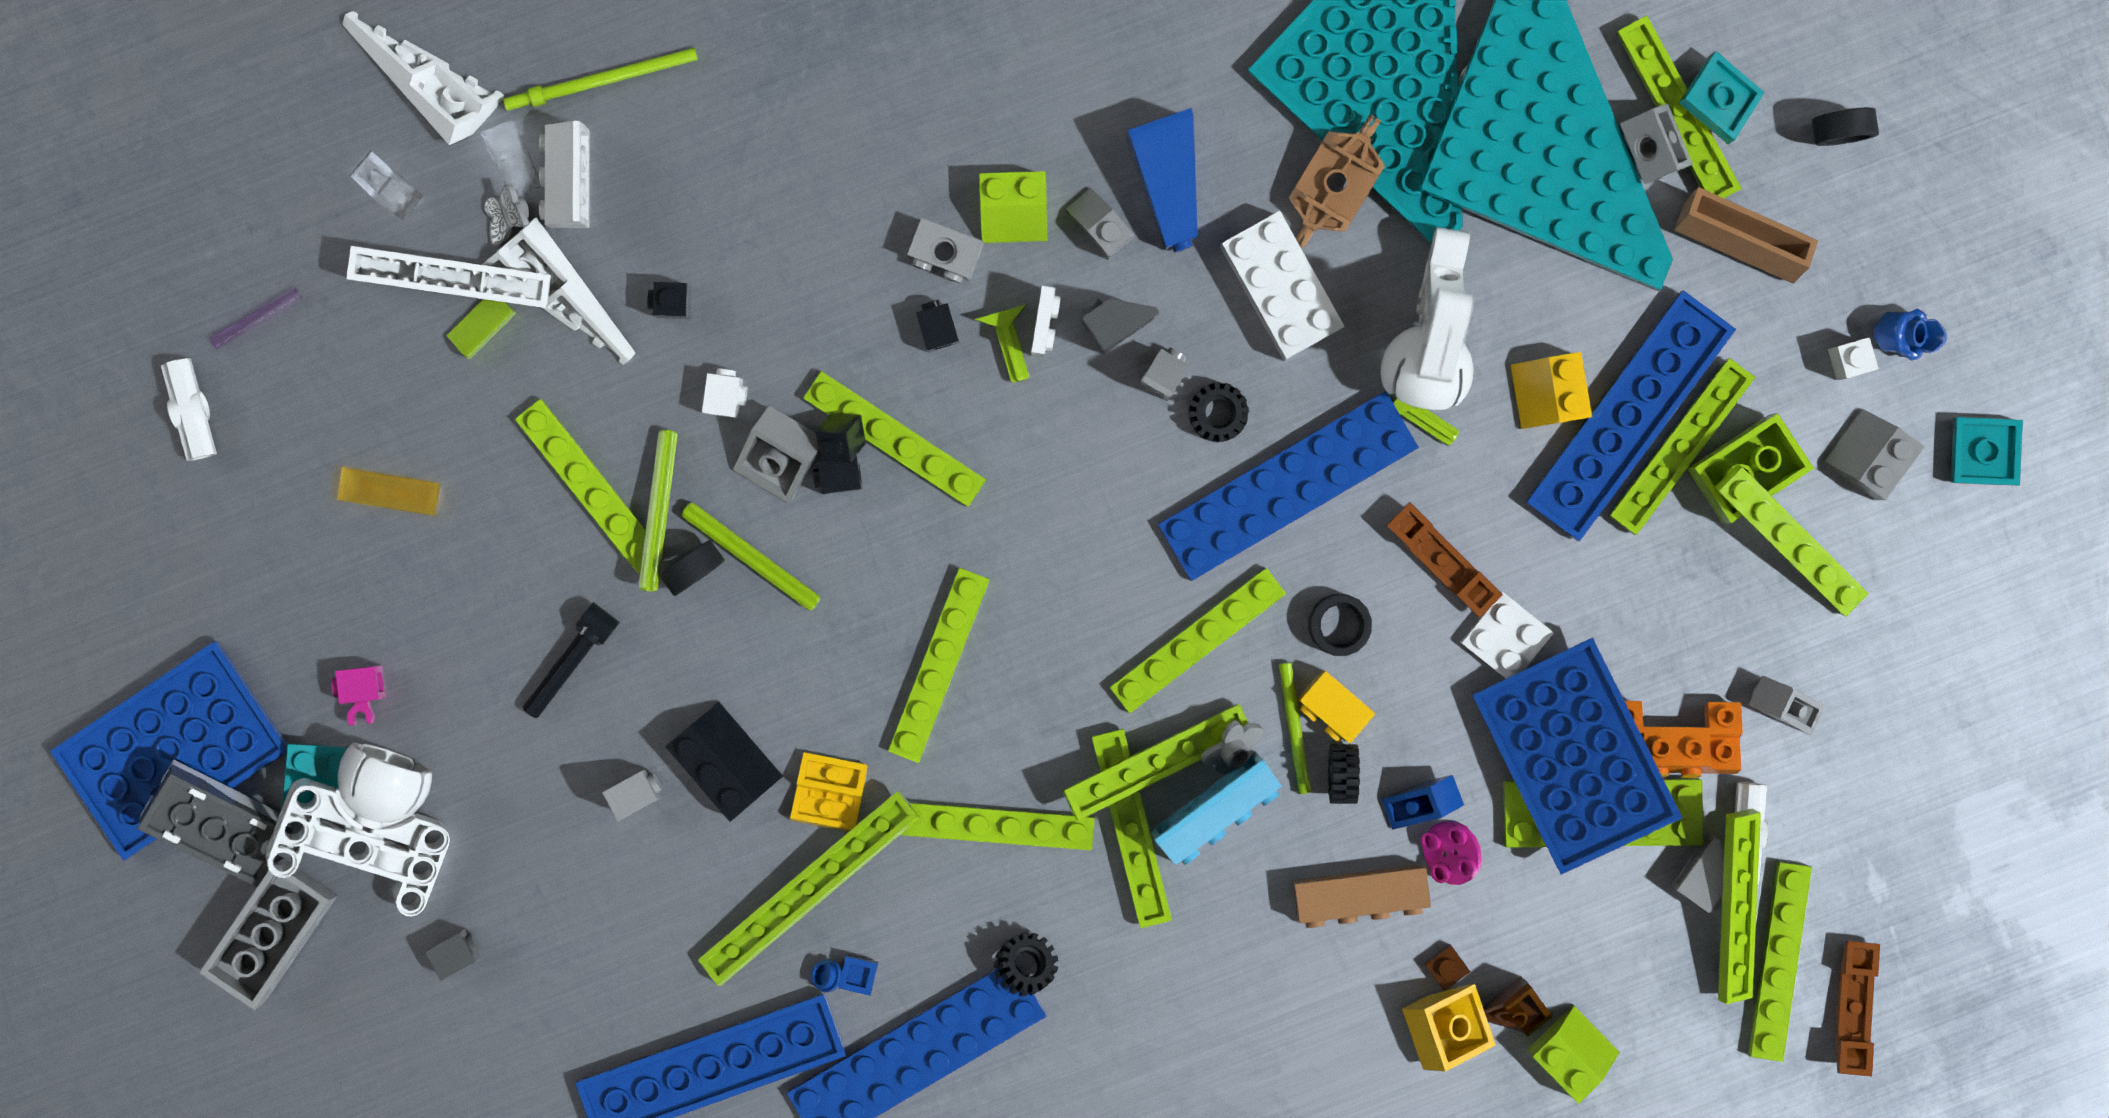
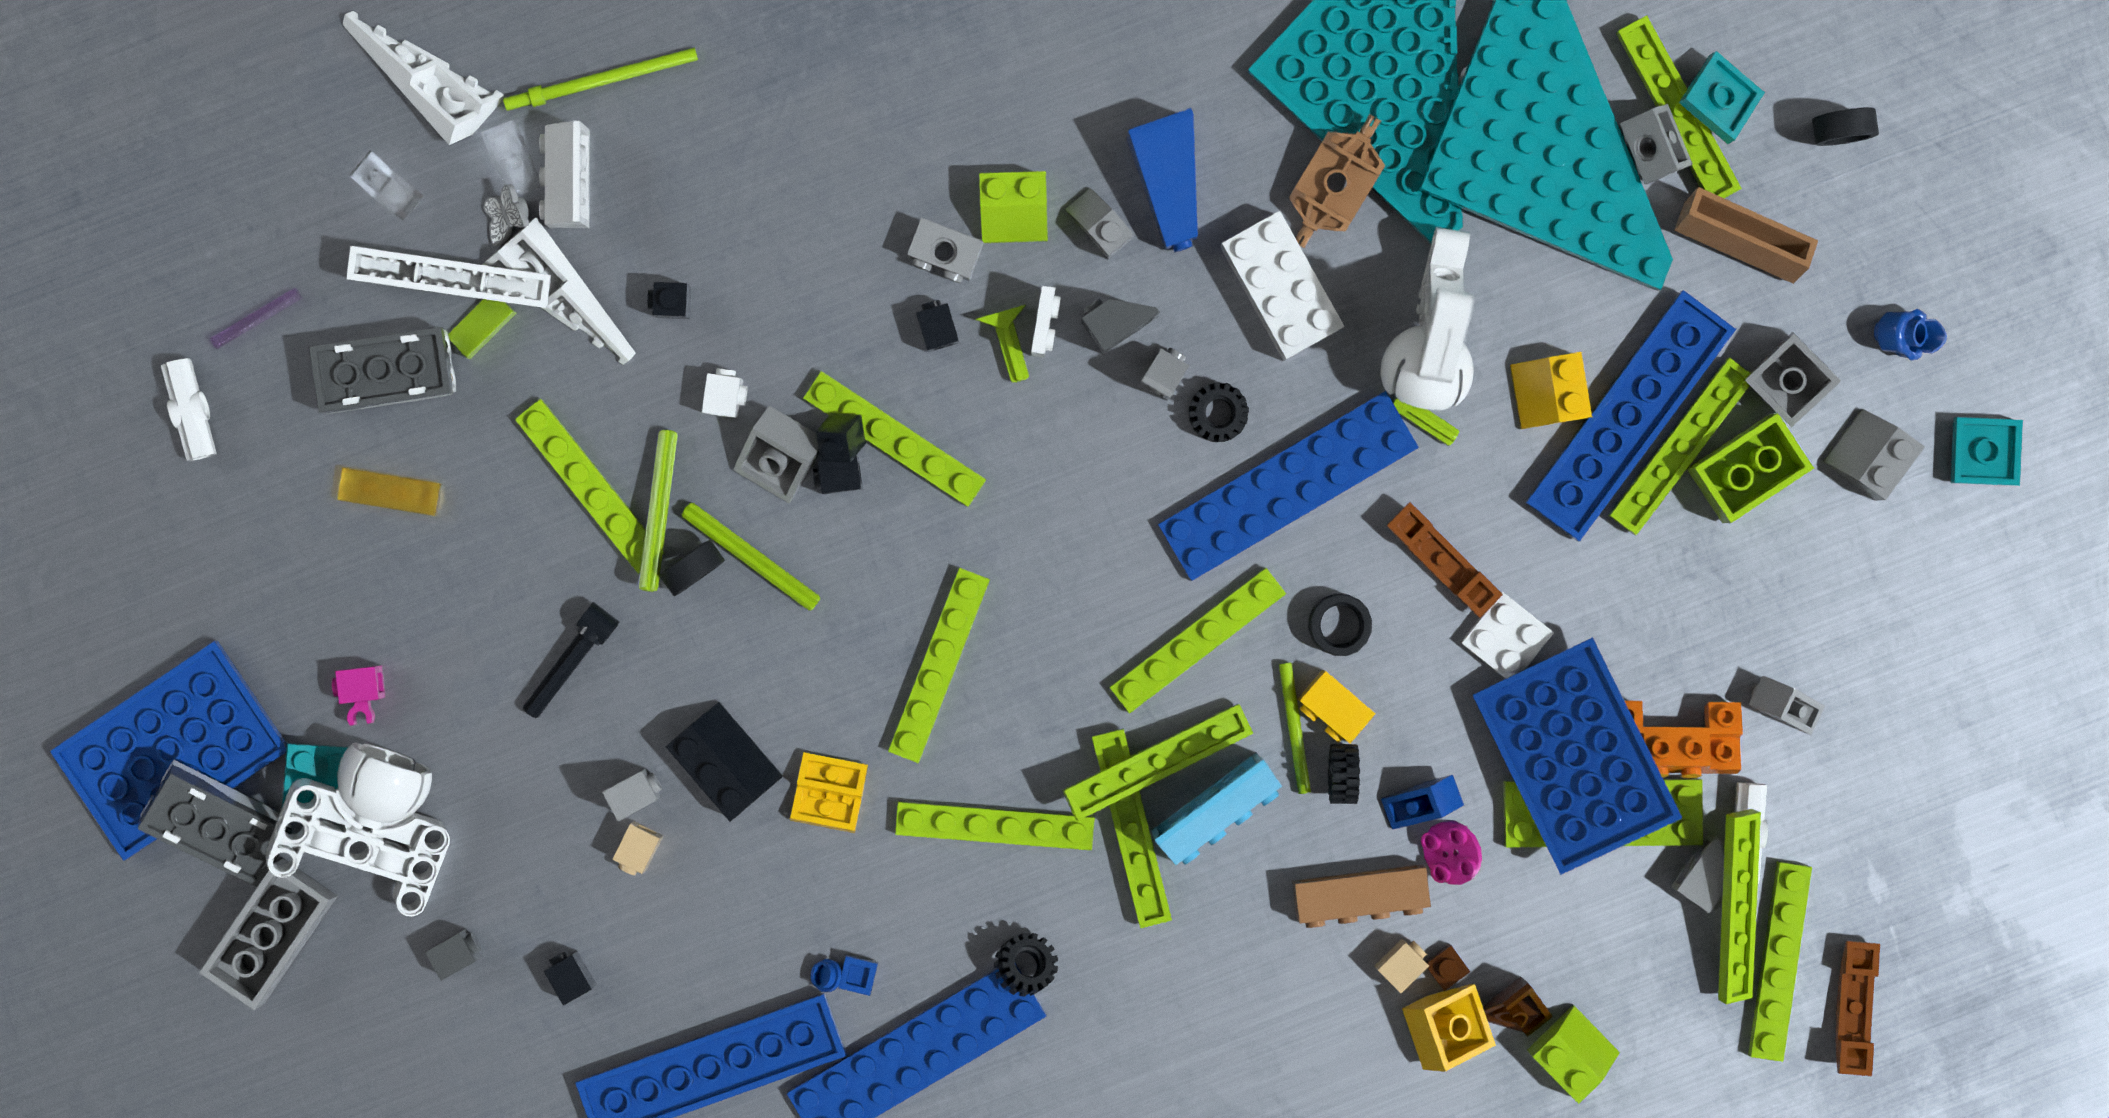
lime plate [698,791,921,986] -> none
light grey animal [1201,720,1264,775] -> none
lime plate [1714,464,1869,617] -> none
white brick [1828,337,1879,380] -> none
none -> dark grey piece [309,327,456,414]
none -> black brick [544,950,597,1006]
none -> tan brick [612,821,664,875]
none -> tan brick [1374,938,1429,993]
none -> light grey slope [1745,332,1841,427]

